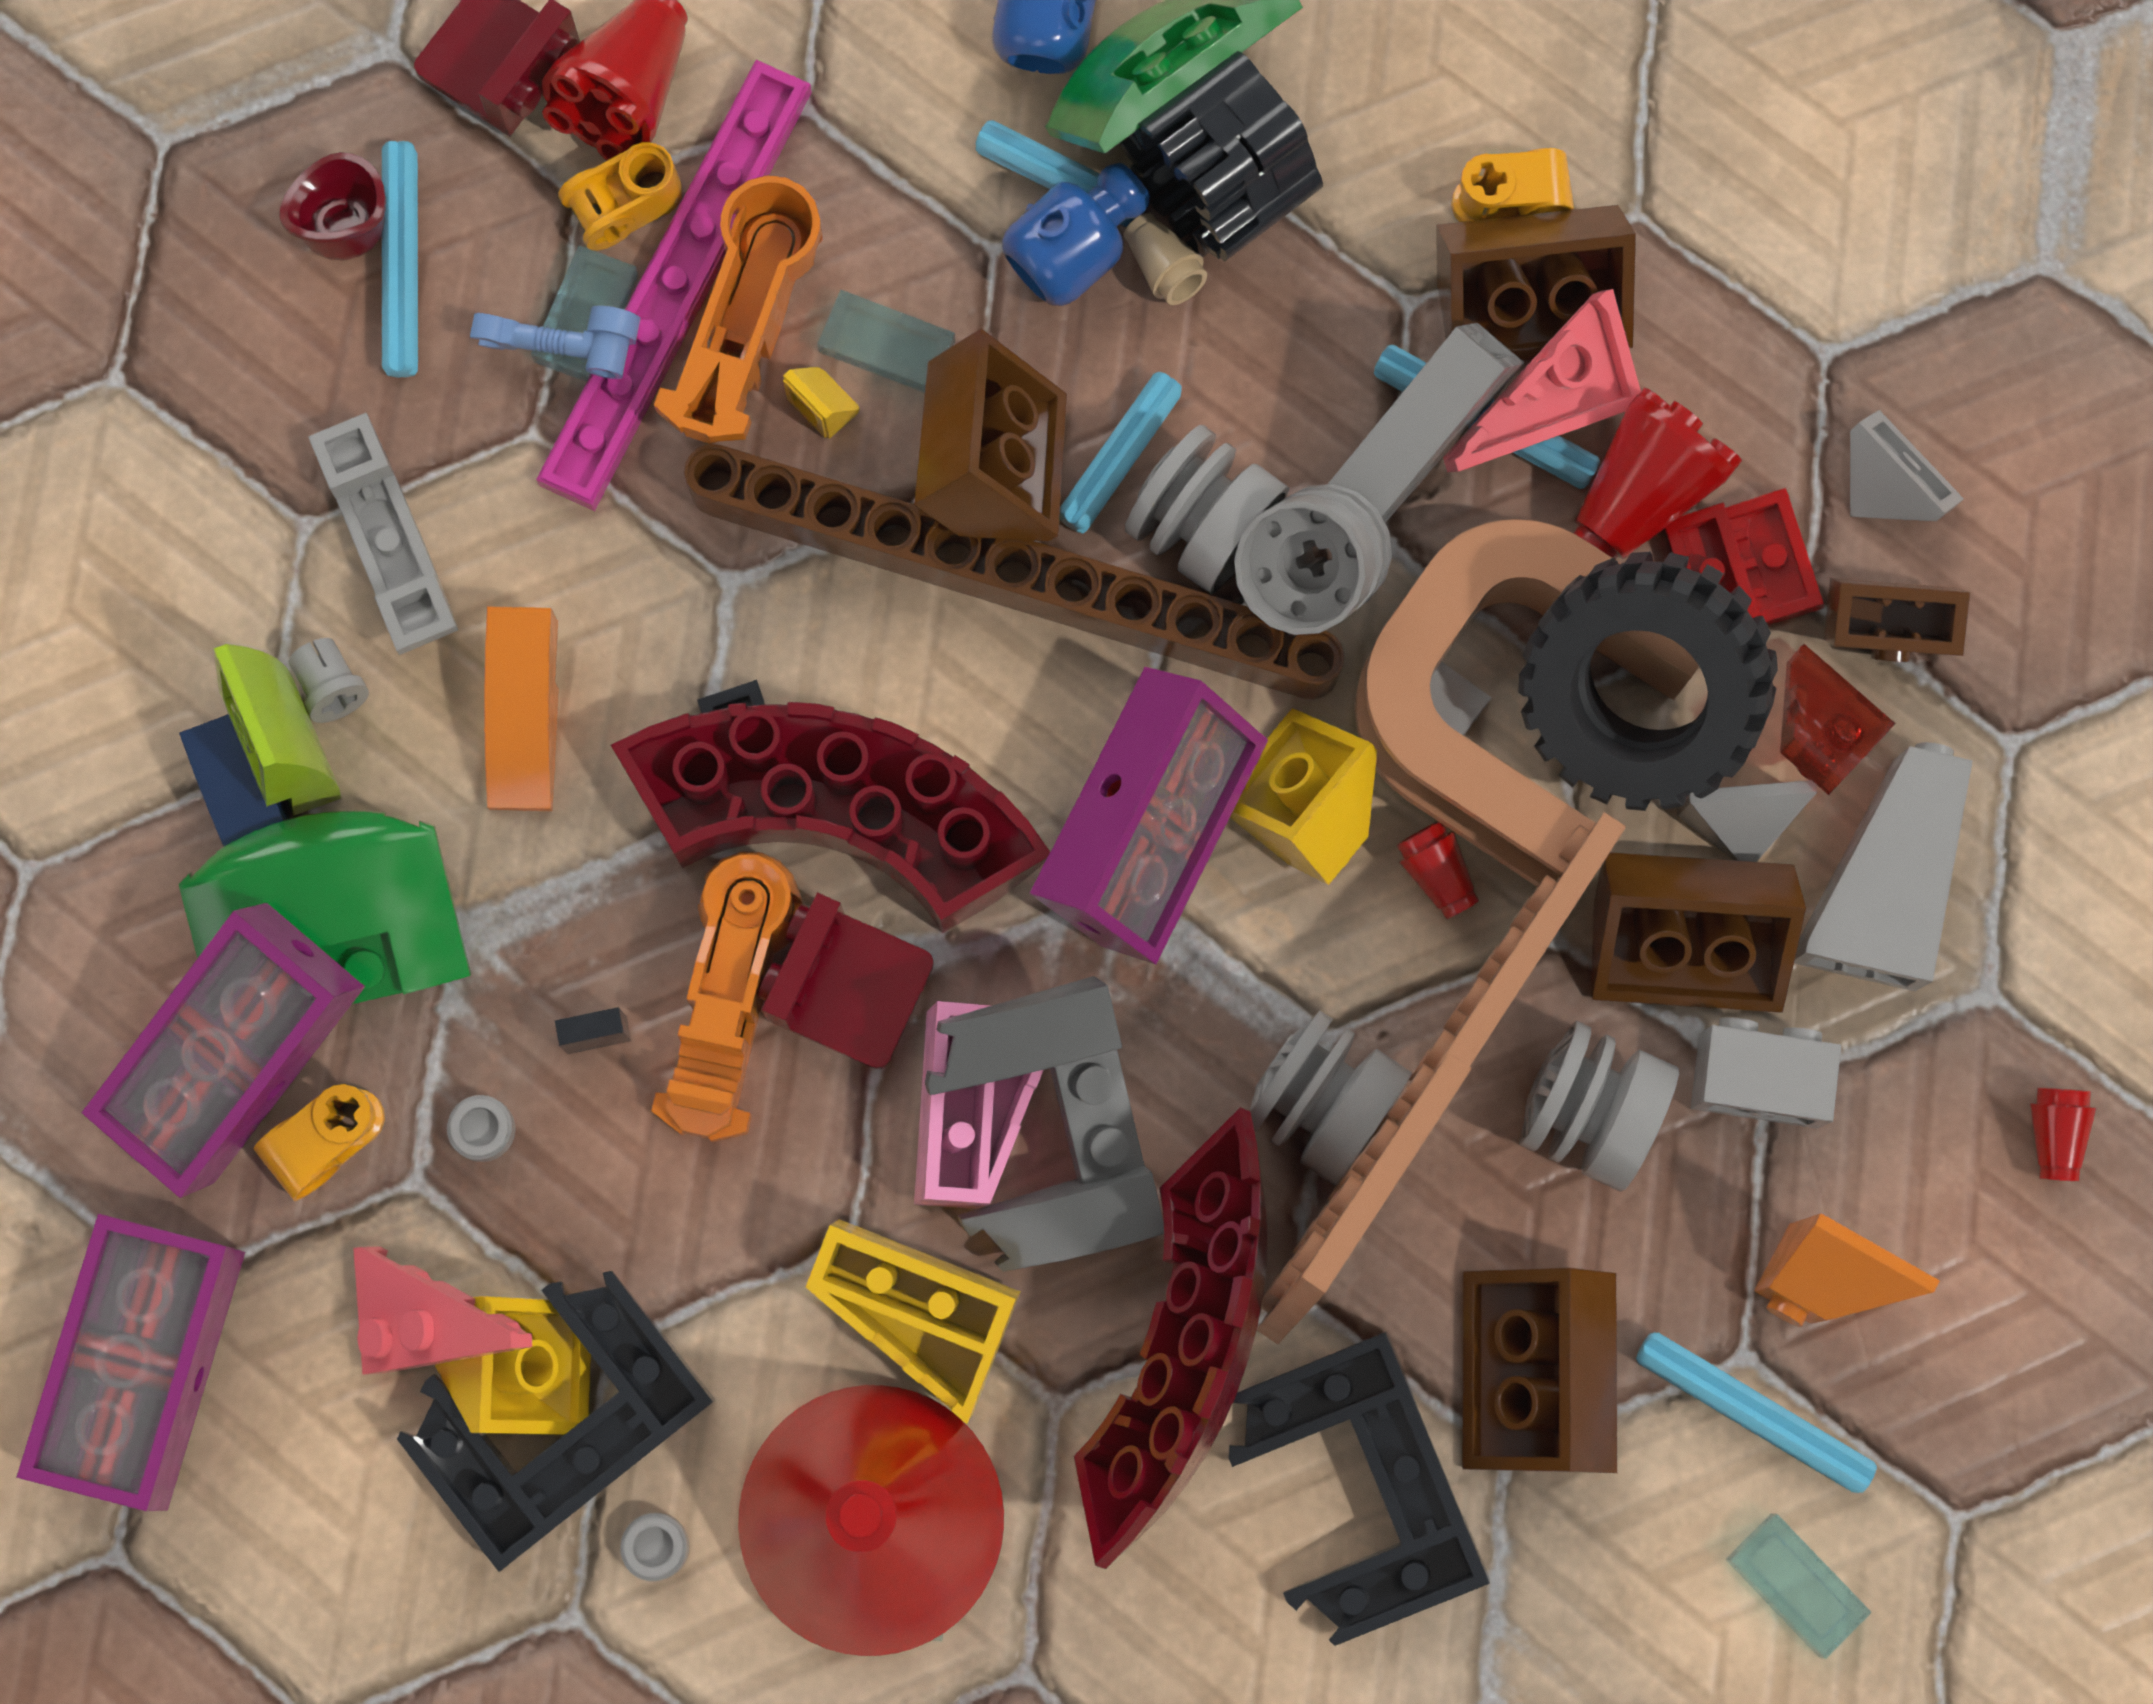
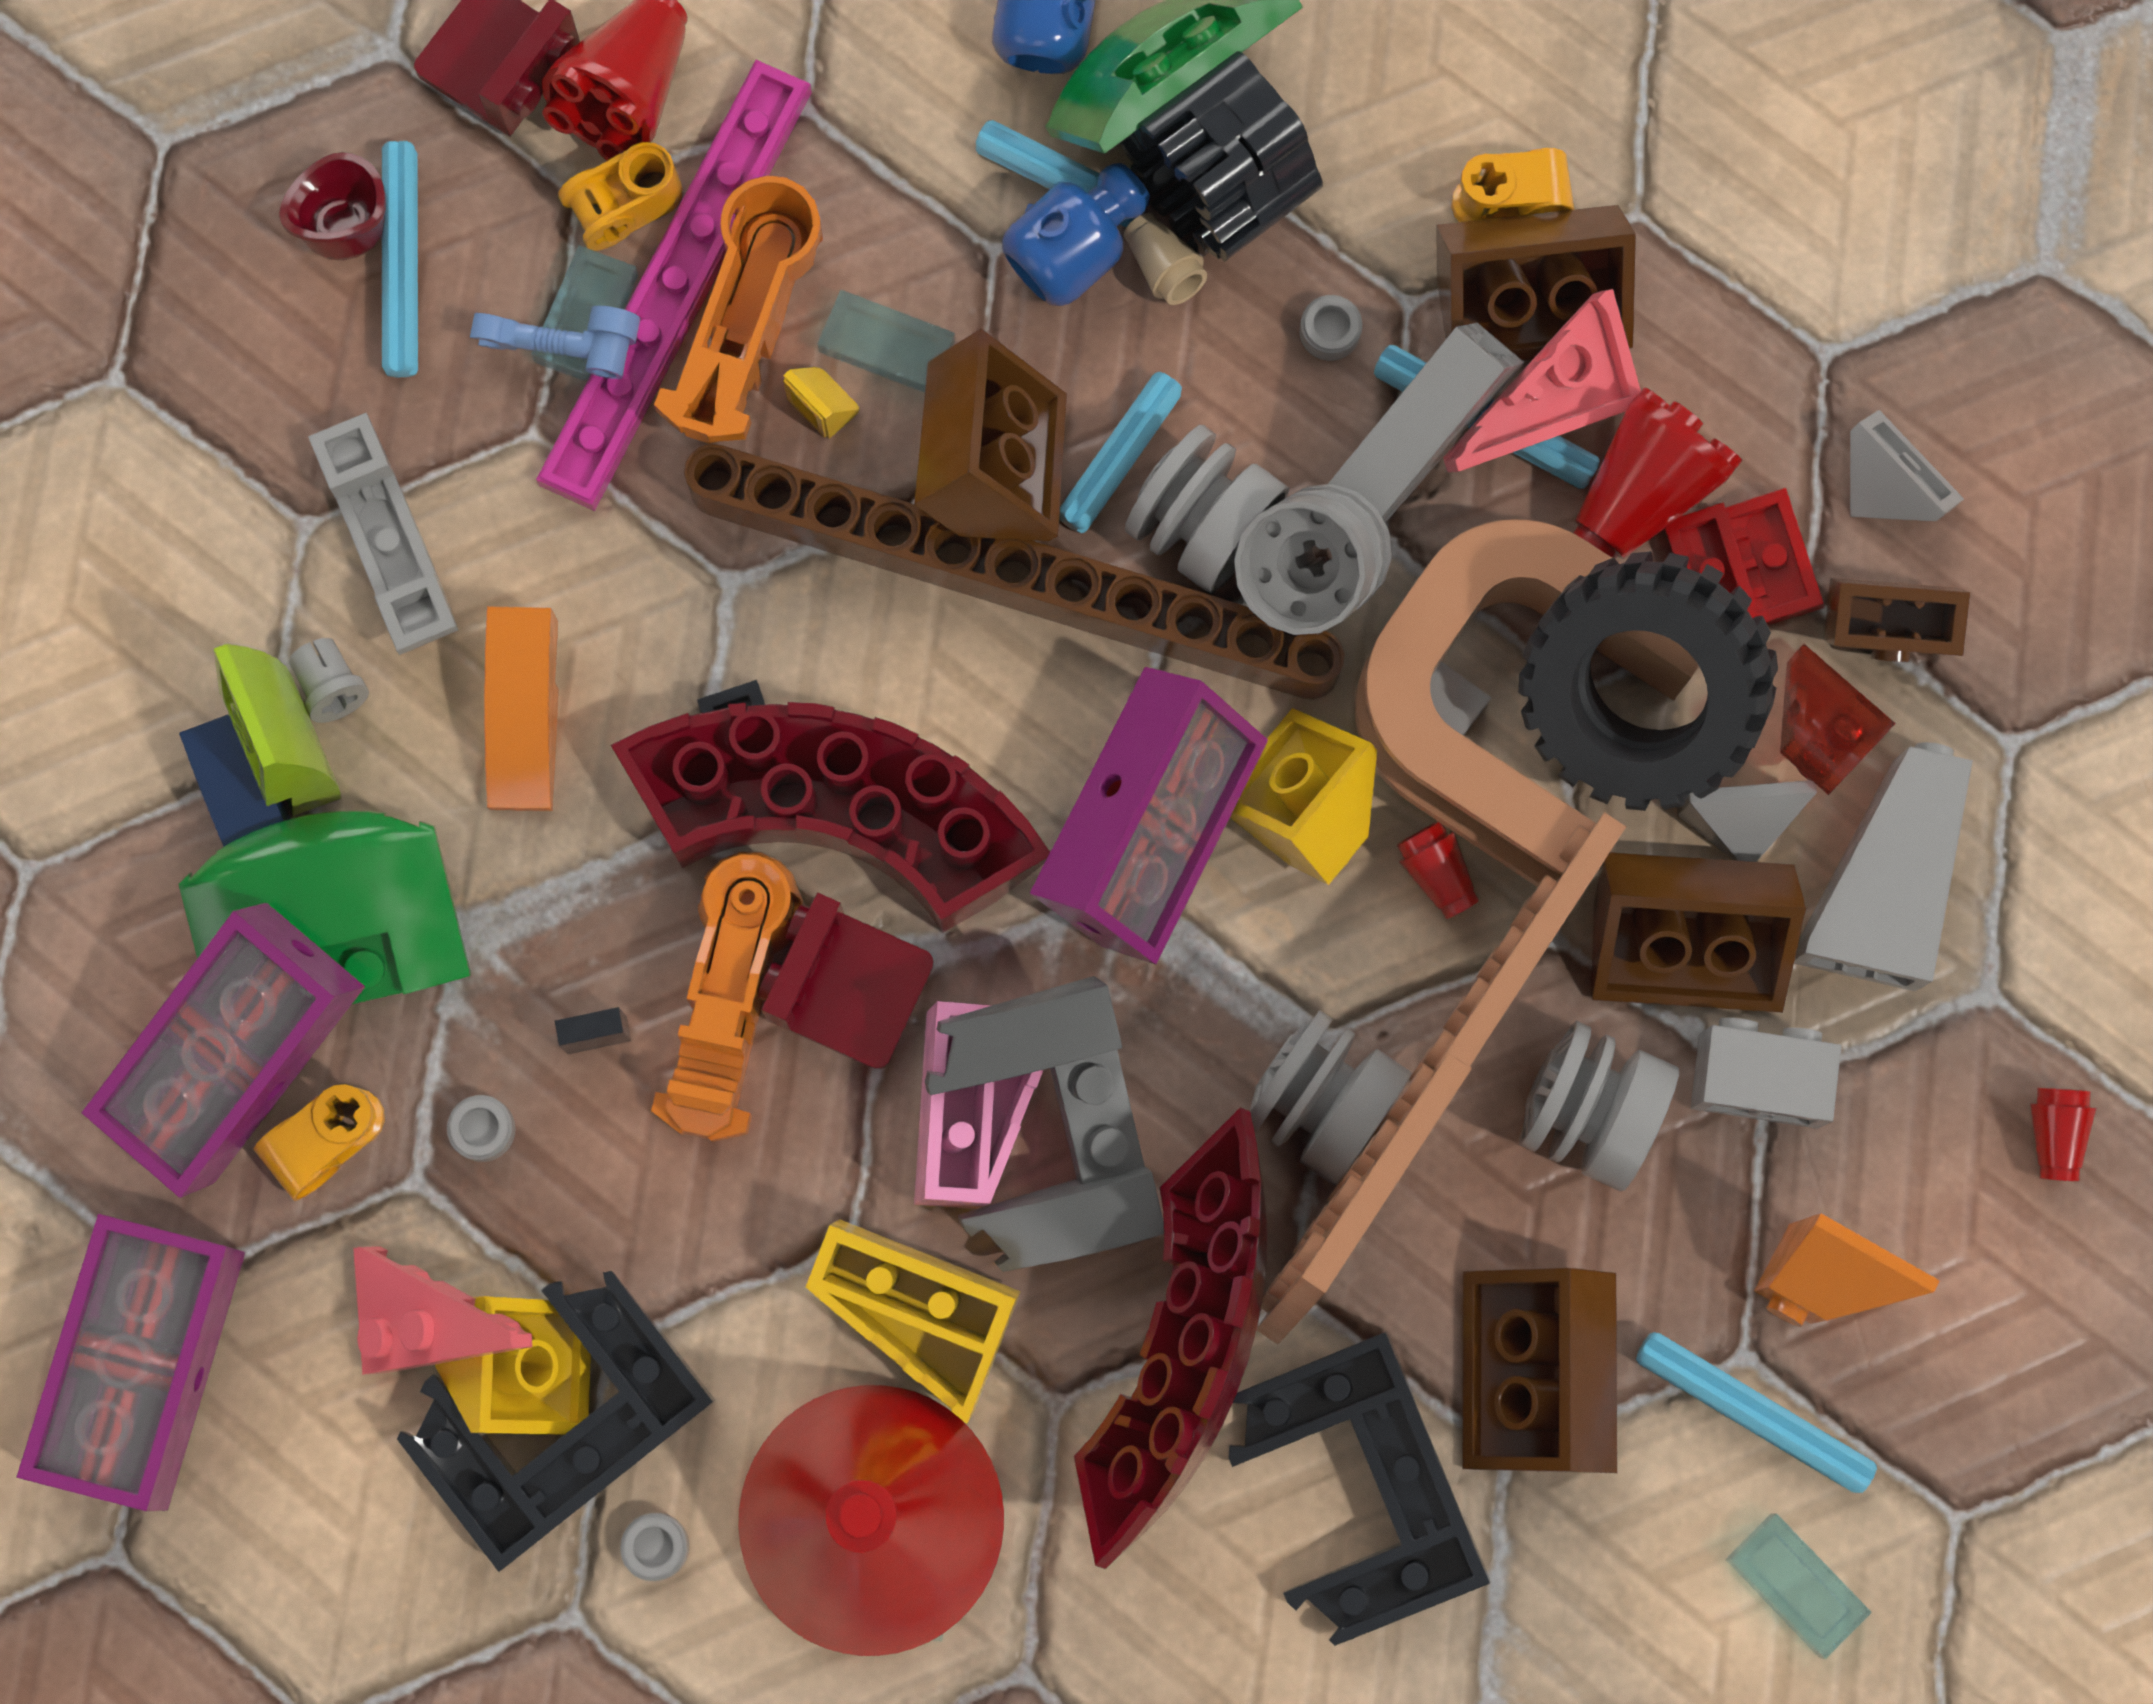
none -> light grey tile [1299,295,1362,361]

